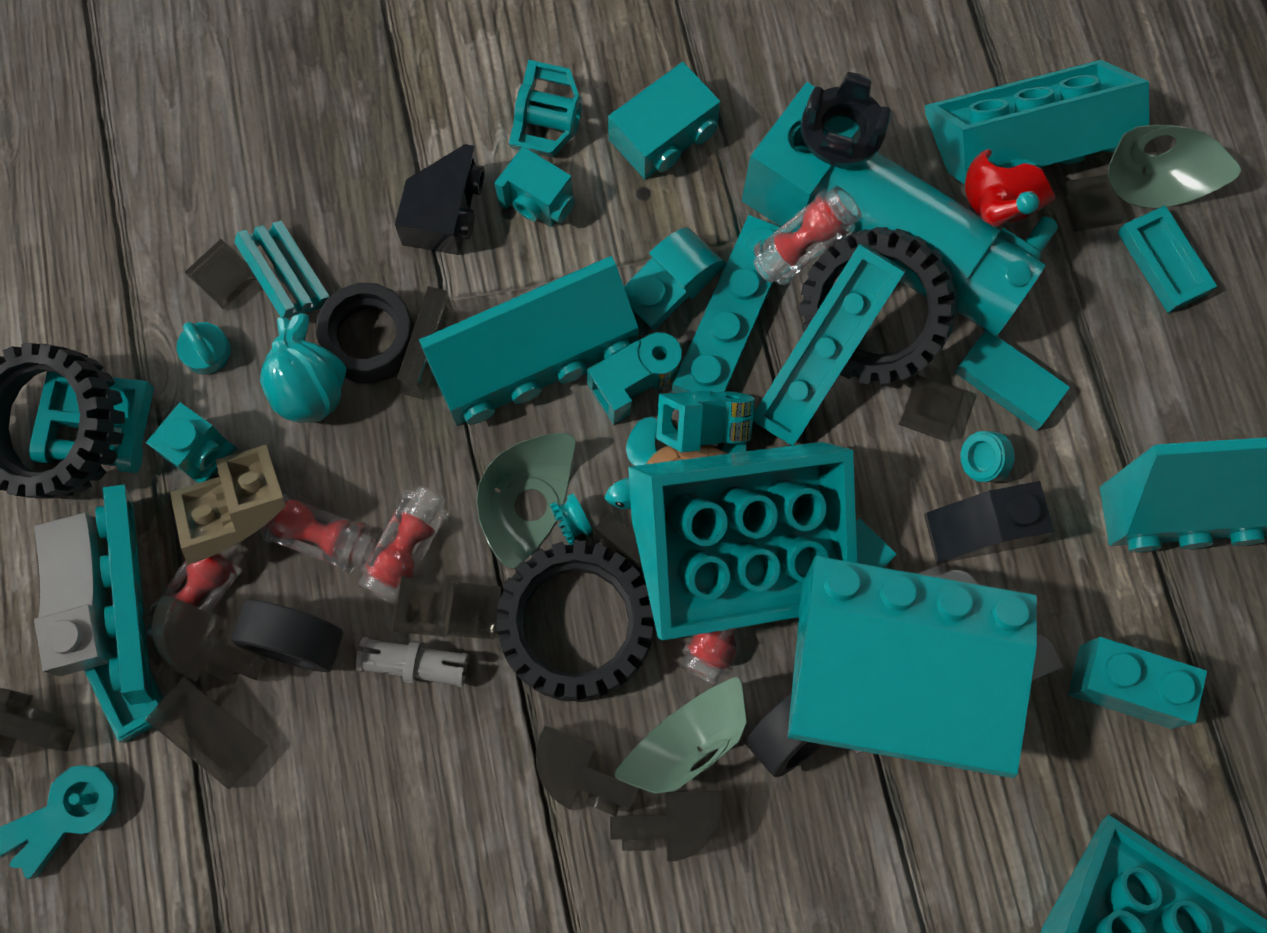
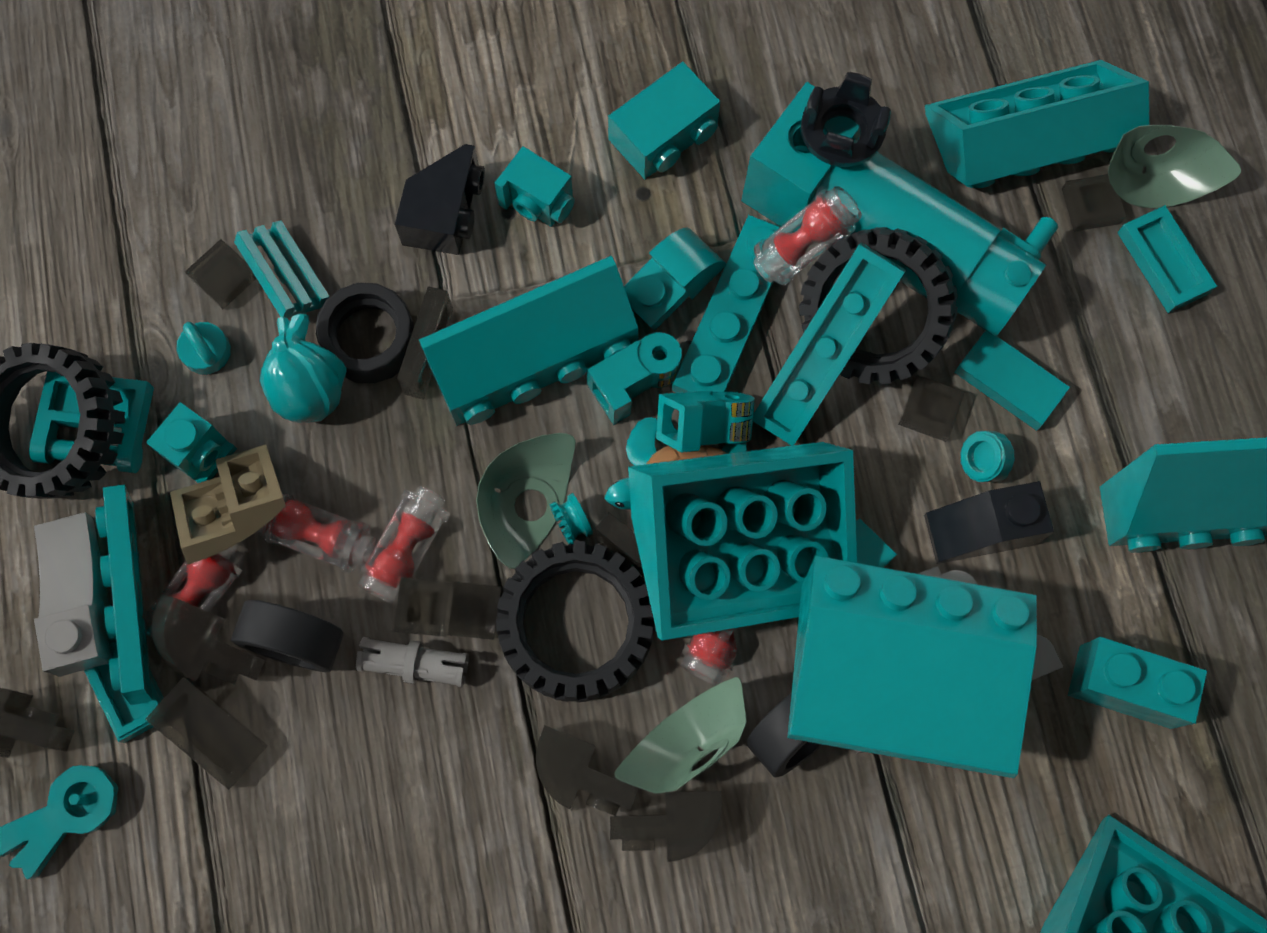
teal piece [509,59,582,158] -> none
red piece [965,149,1056,227] -> none

